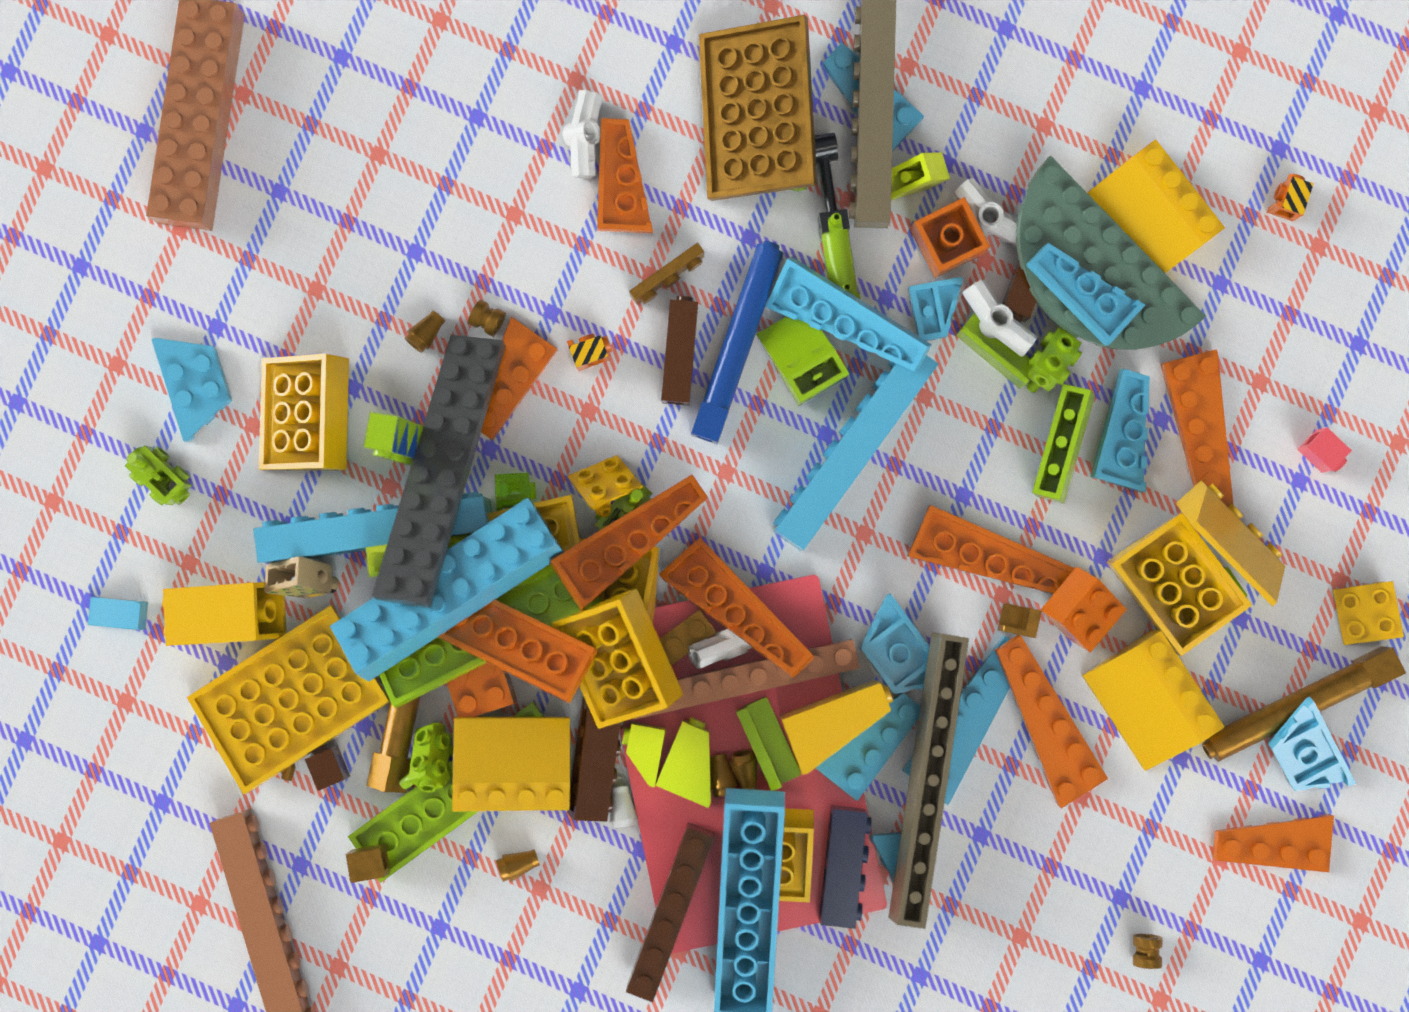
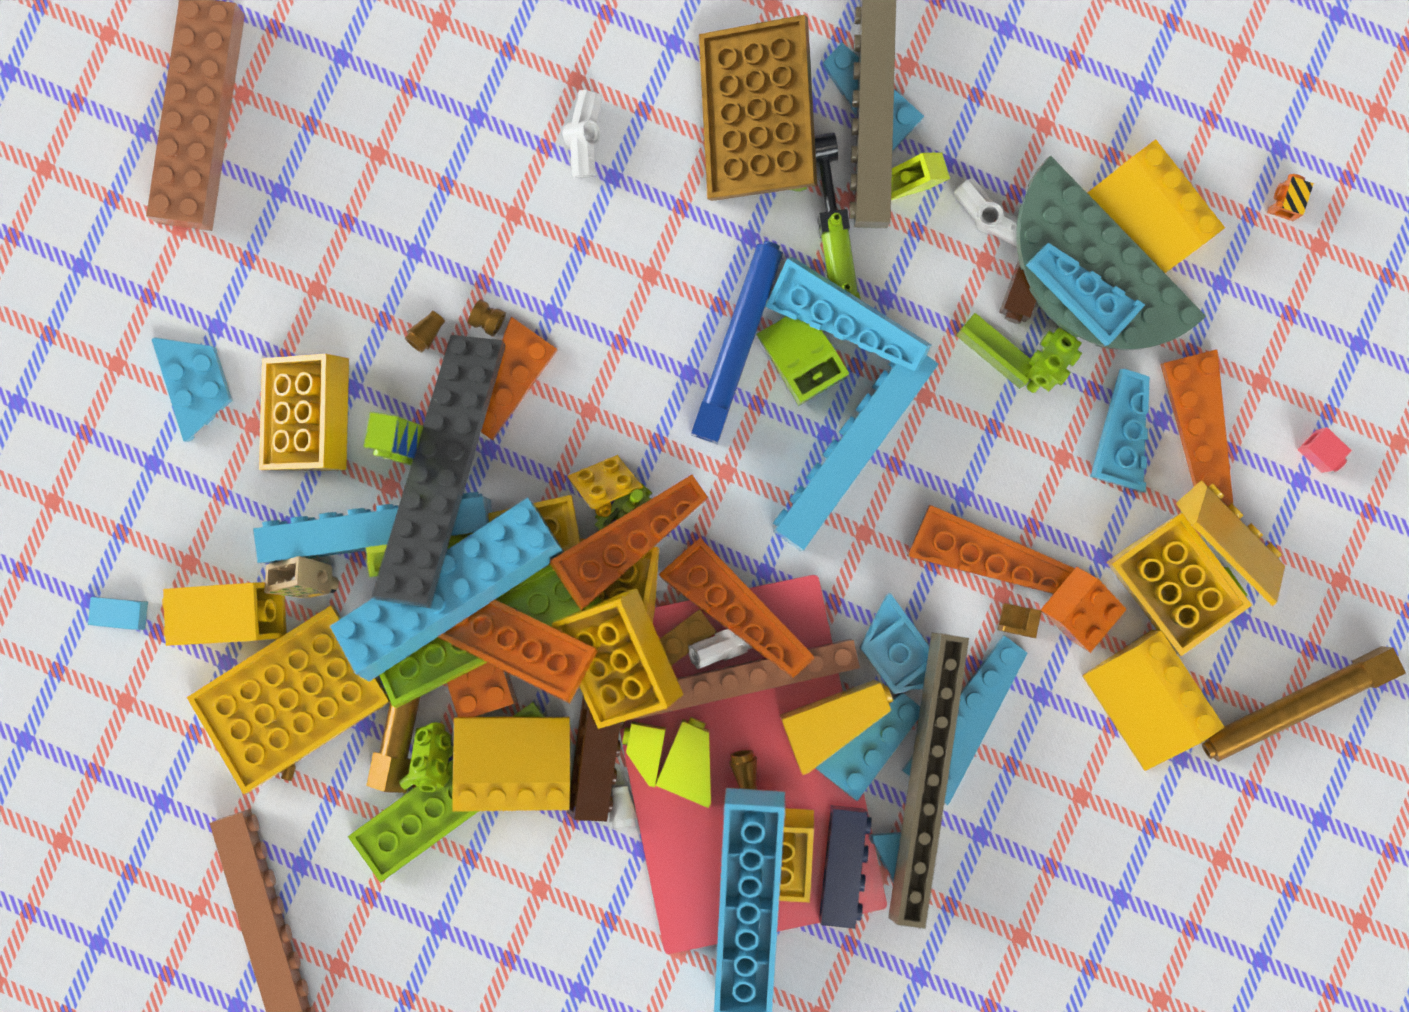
lime brick [125,445,192,506] -> none
reddish brown brick [305,744,350,791] -> none
pearl gold panel [346,844,390,883] -> none
clear neon green brick [495,472,536,511] -> none
pearl gold cone [496,849,540,882] -> none
brick [567,334,612,371] -> none
orange wing [597,118,653,234] -> none
reddish brown brick [626,822,714,1003] -> none
pearl gold plate [629,242,704,305] -> none
reddish brown brick [661,296,698,406] -> none
pearl gold cone [710,754,738,797] -> none
lime panel [736,697,801,791] -> none
medium azure wing [908,277,963,341] -> none
orange brick [910,197,990,278] -> none
white piece [962,280,1038,357] -> none
orange wing [995,635,1108,809] -> none
lime brick [1032,384,1095,504] -> none
pearl gold wheel [1133,934,1163,969] -> none
orange wing [1212,814,1334,872] -> none
medium azure wing [1268,697,1356,791] -> none
yellow hinge [1333,581,1404,645] -> none

